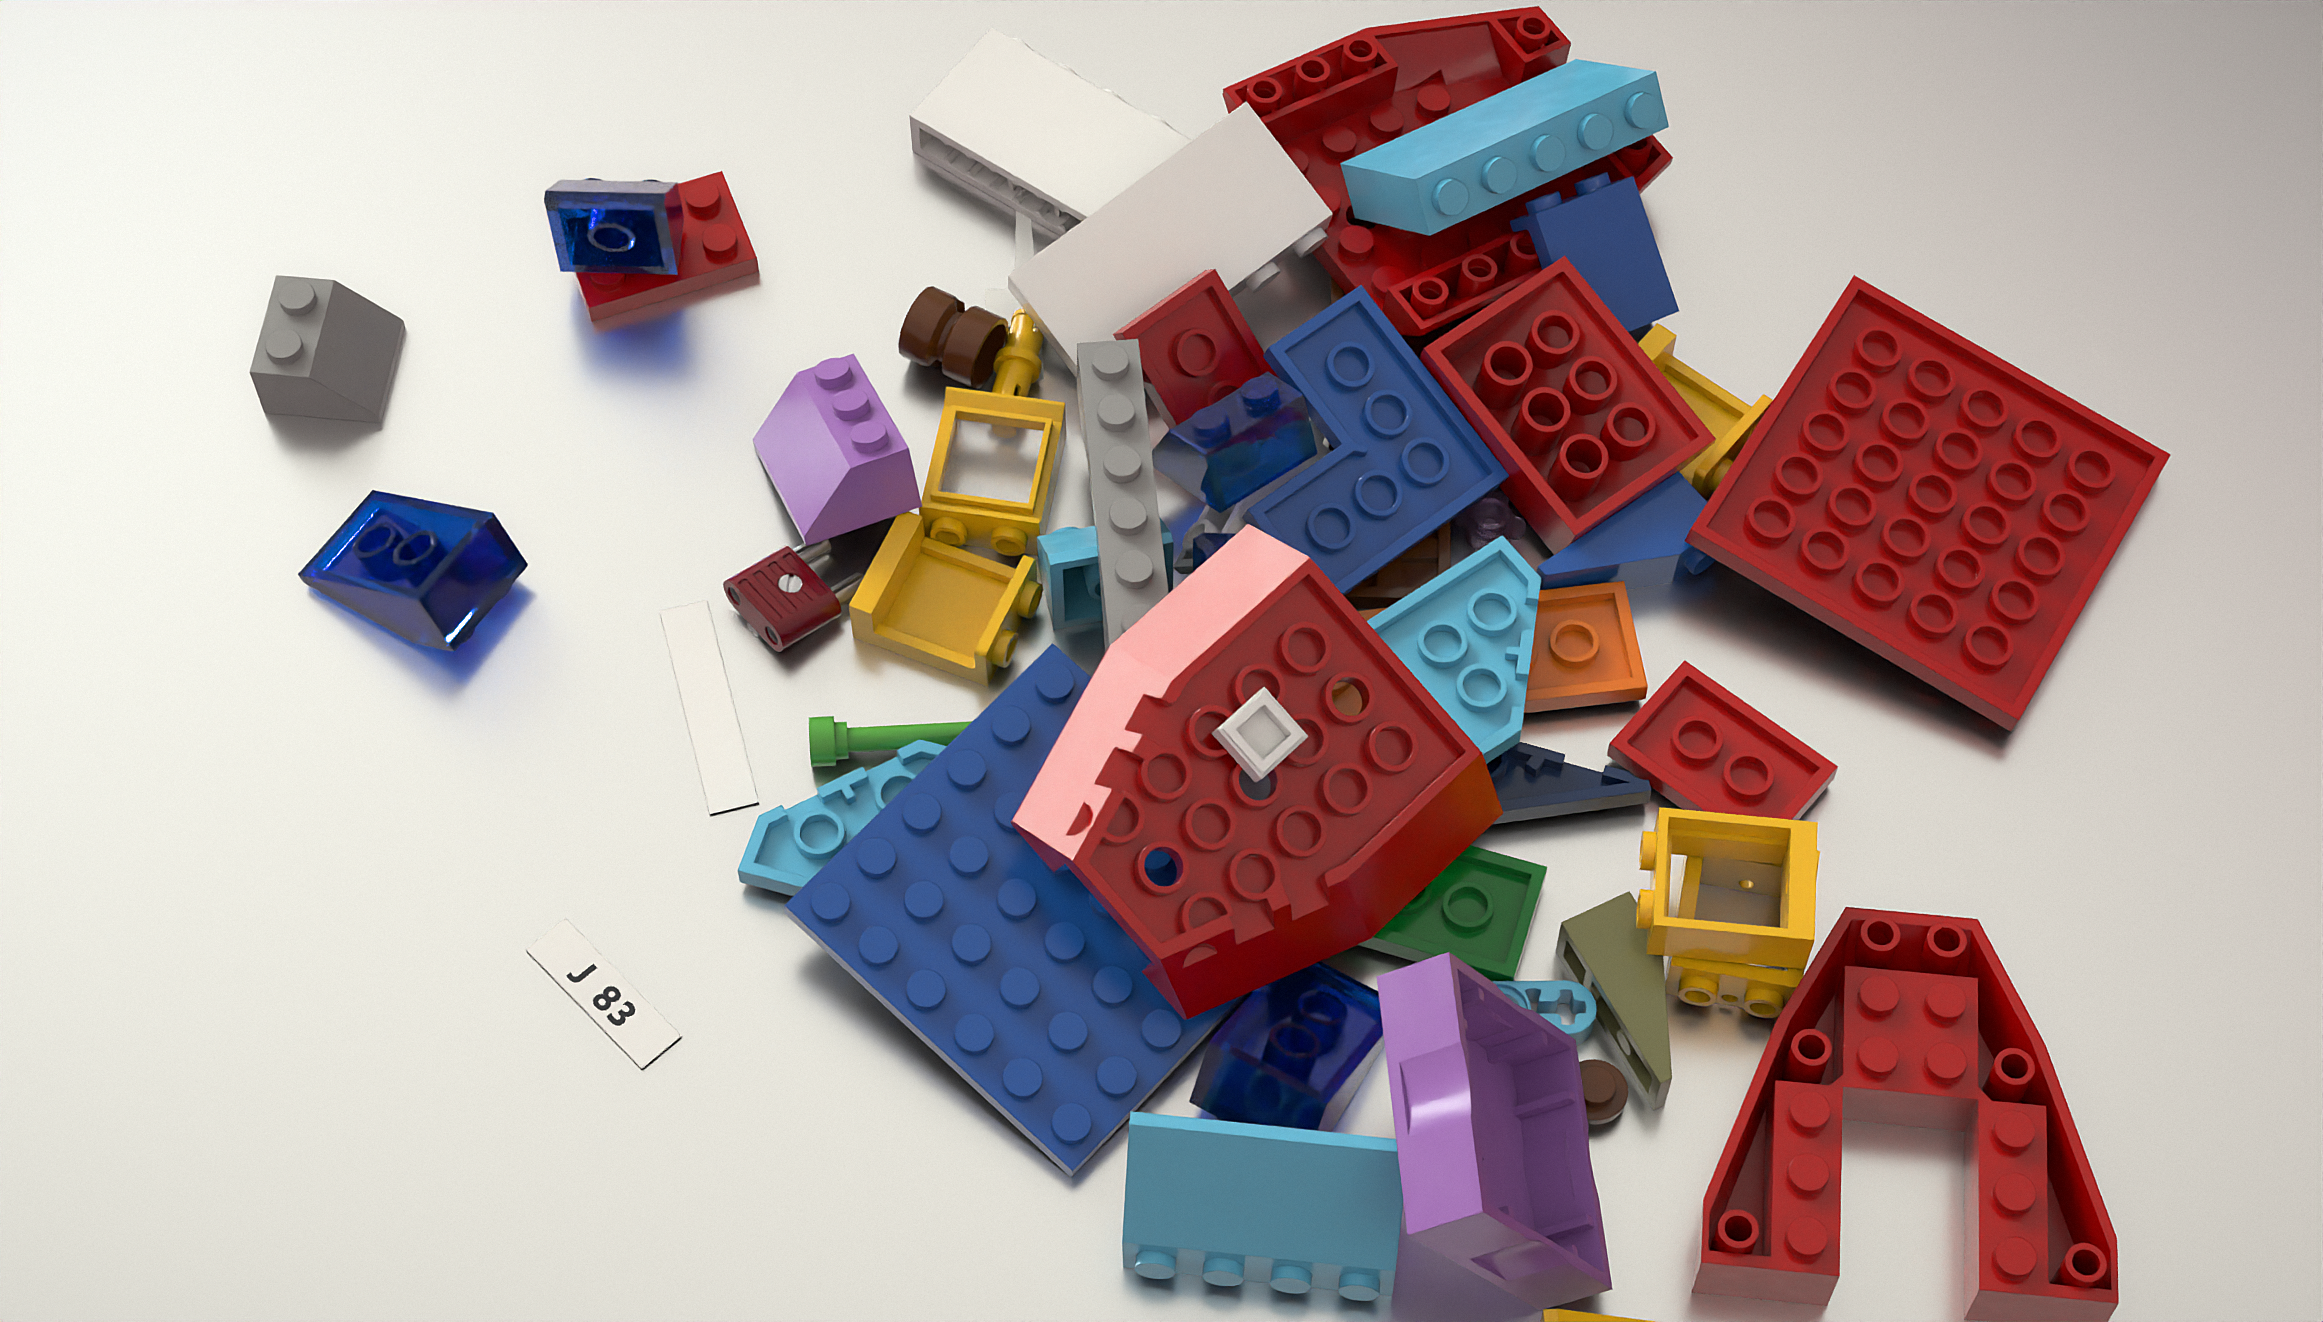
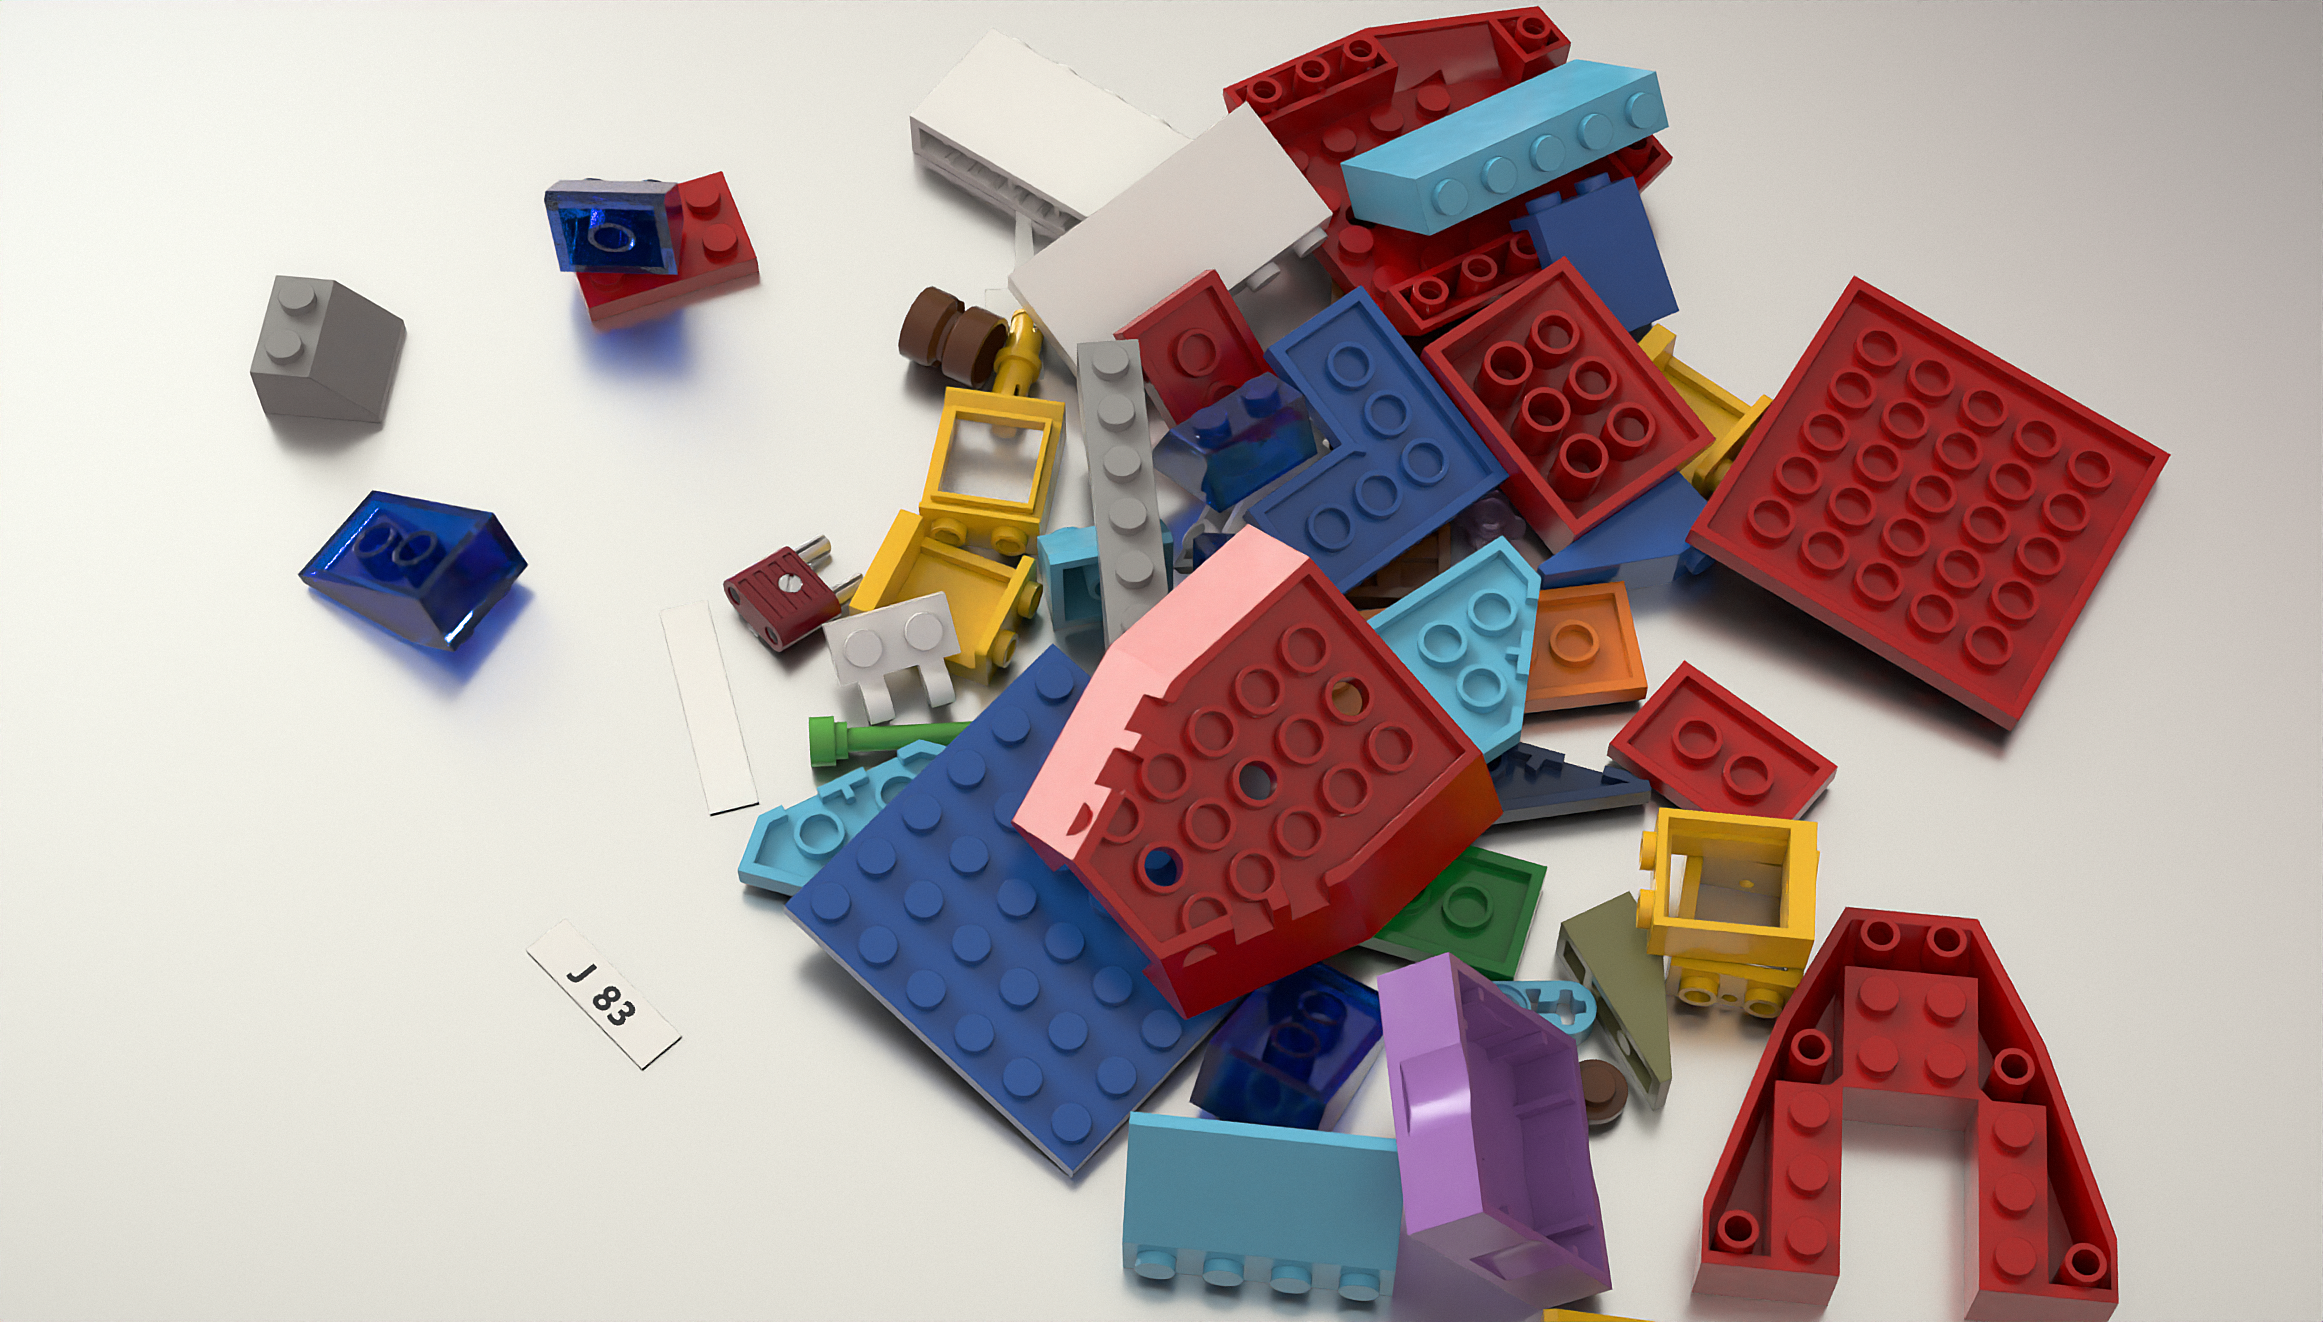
medium lavender slope [753,353,922,546] -> none
white tile [1212,687,1308,783] -> none
none -> white plate [822,591,961,725]

